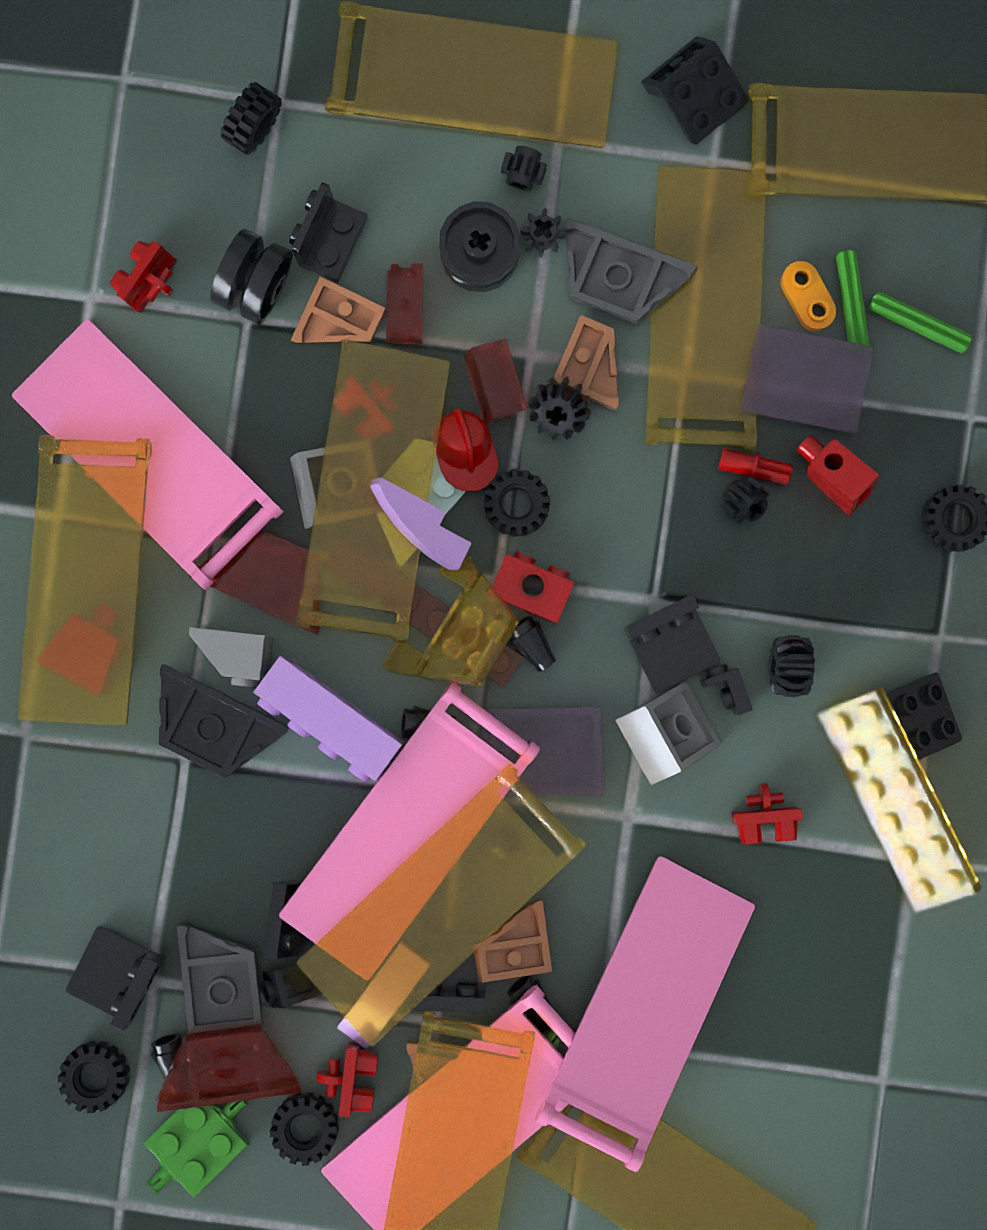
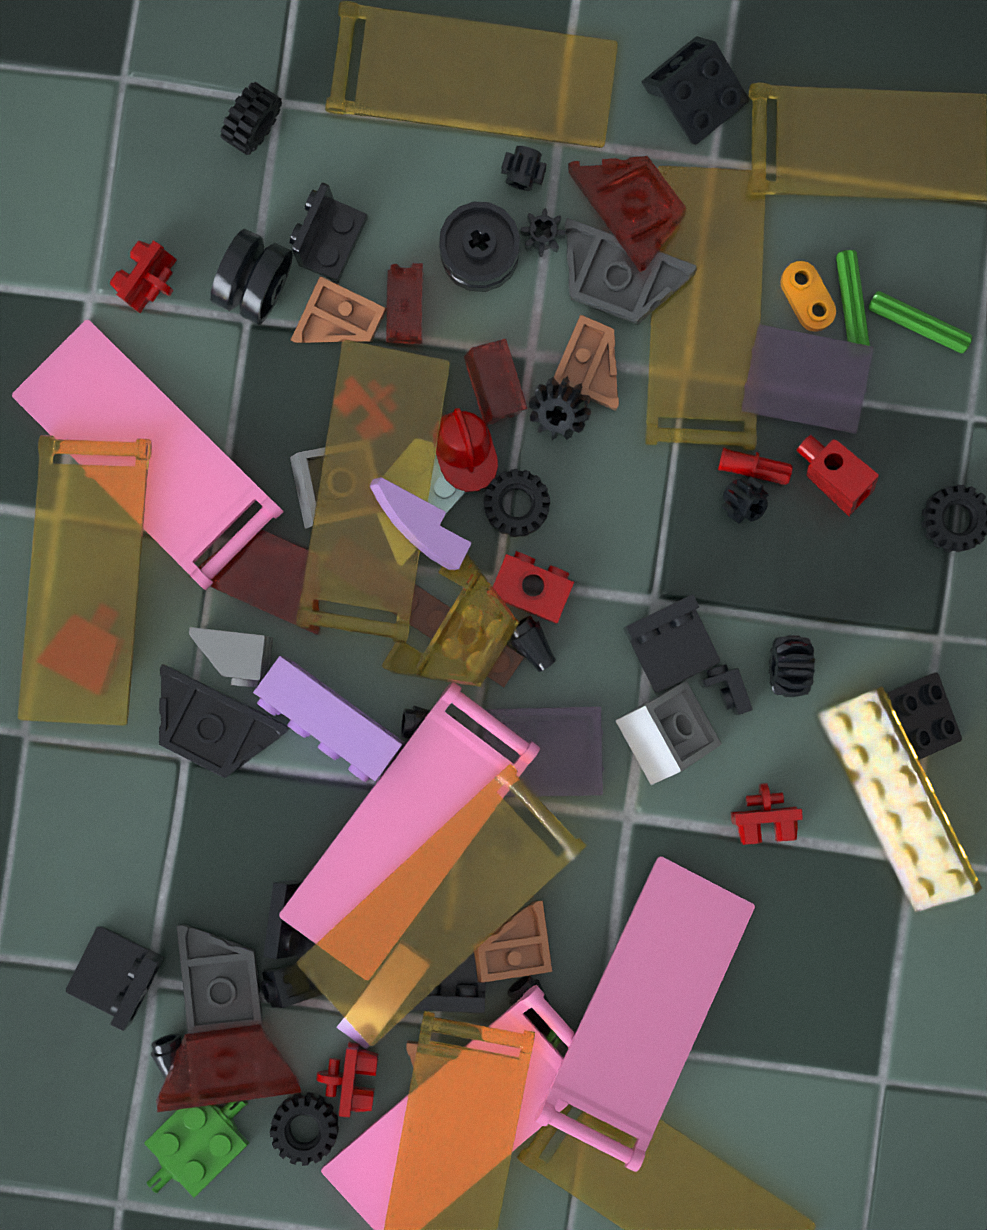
black tyre [58,1041,130,1113] -> none
none -> clear red wing [568,156,686,272]

